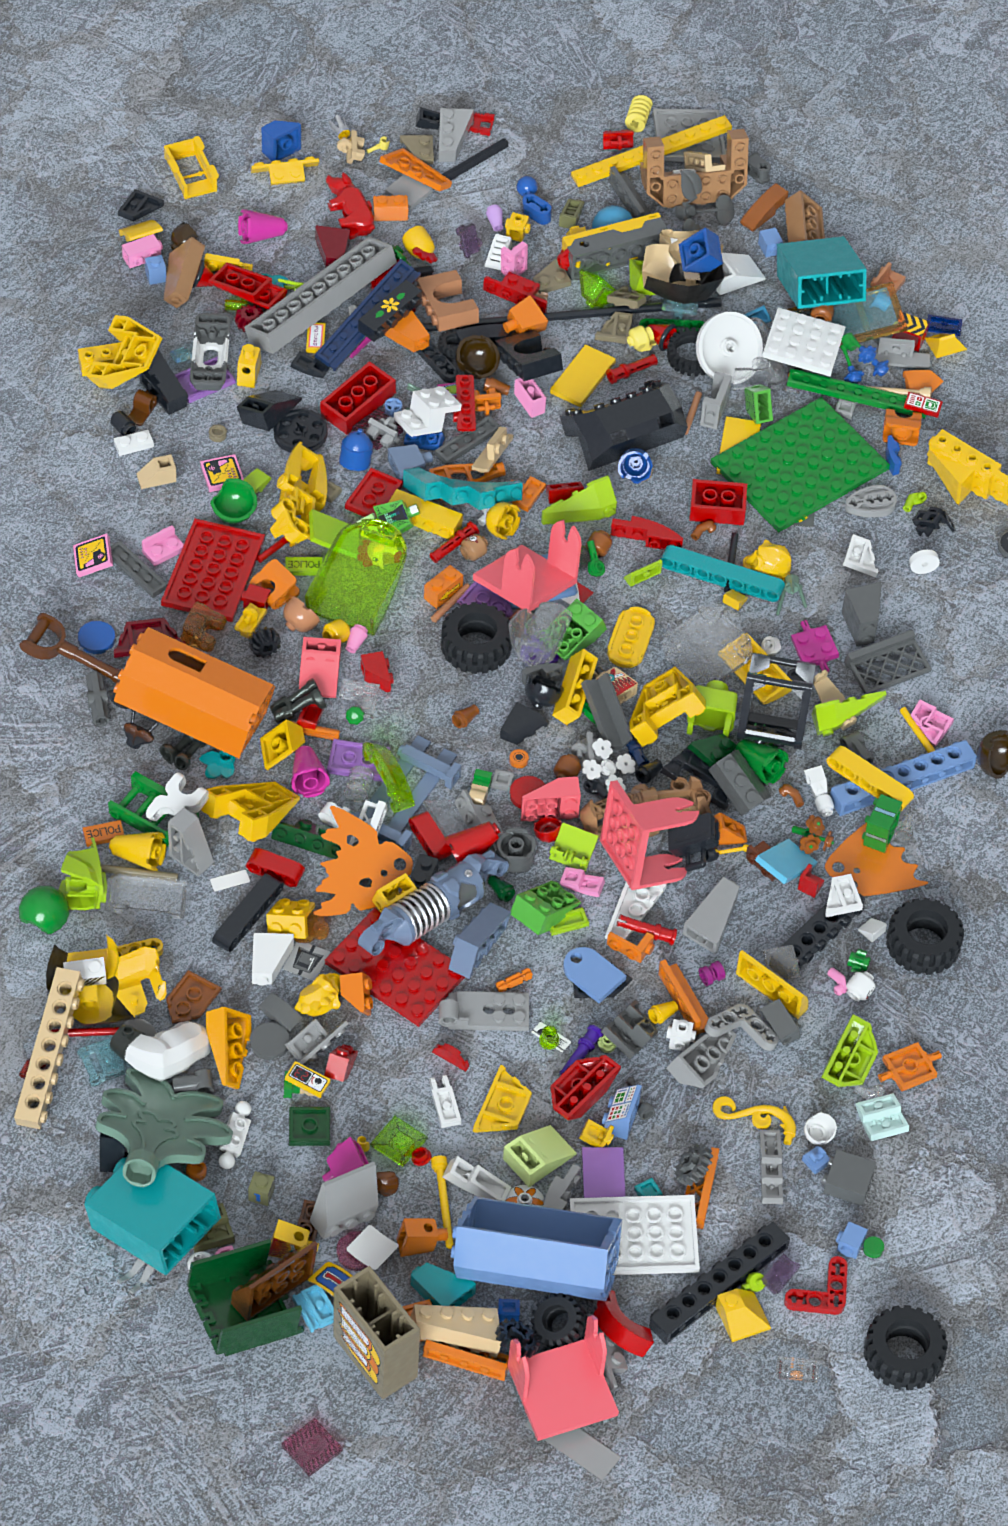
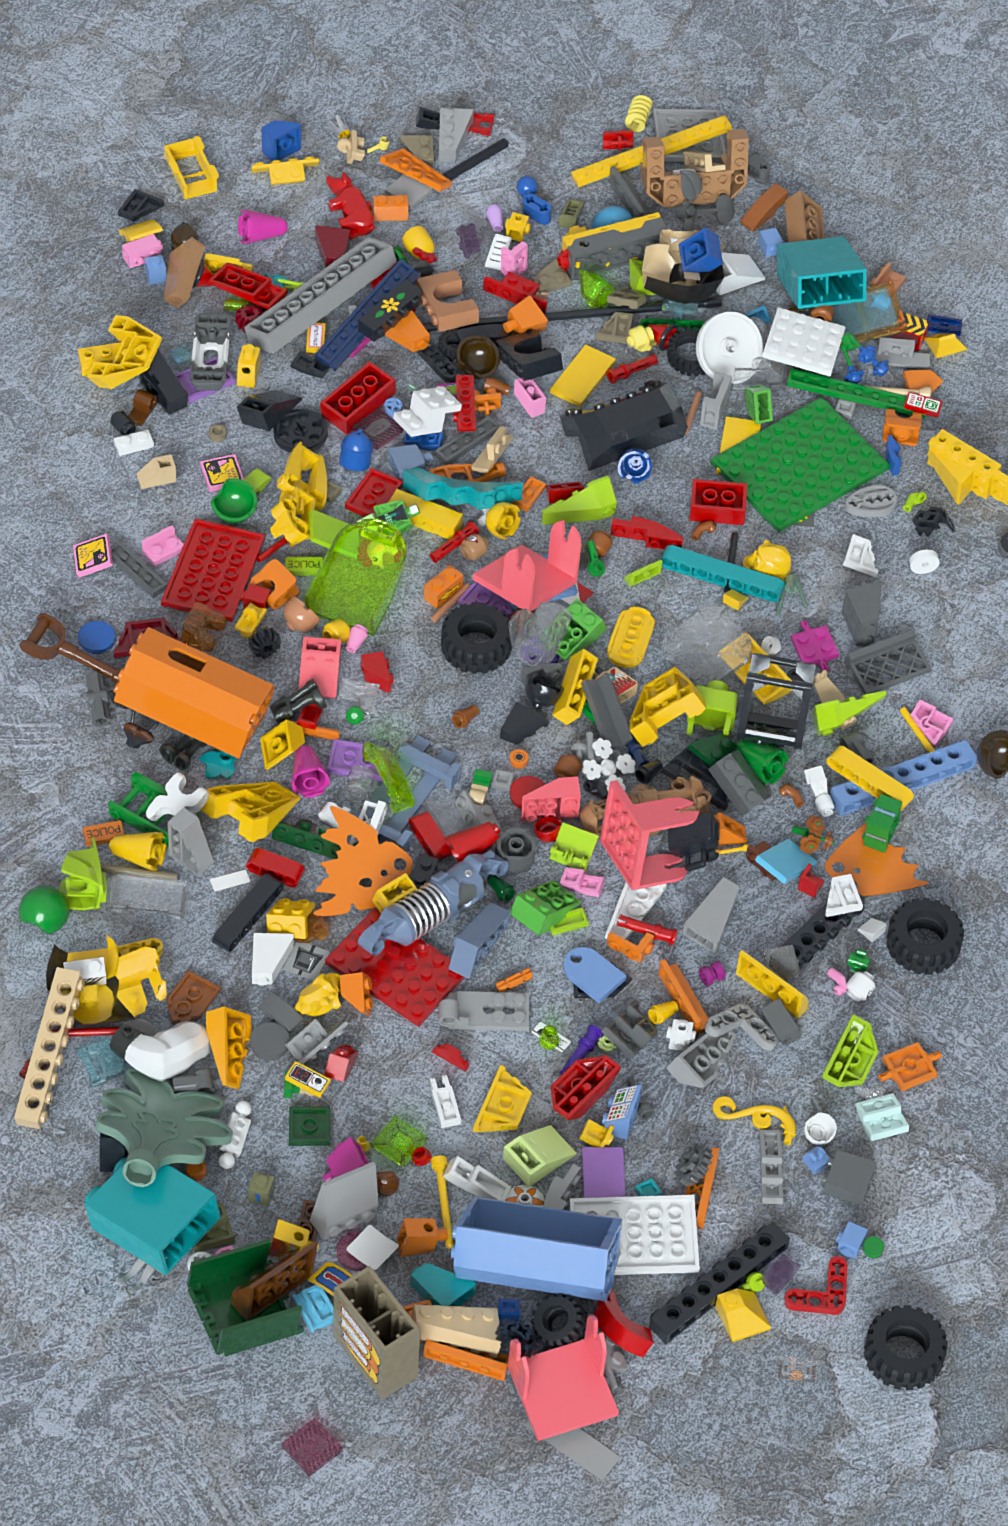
light grey hips [366,416,400,448] -> none

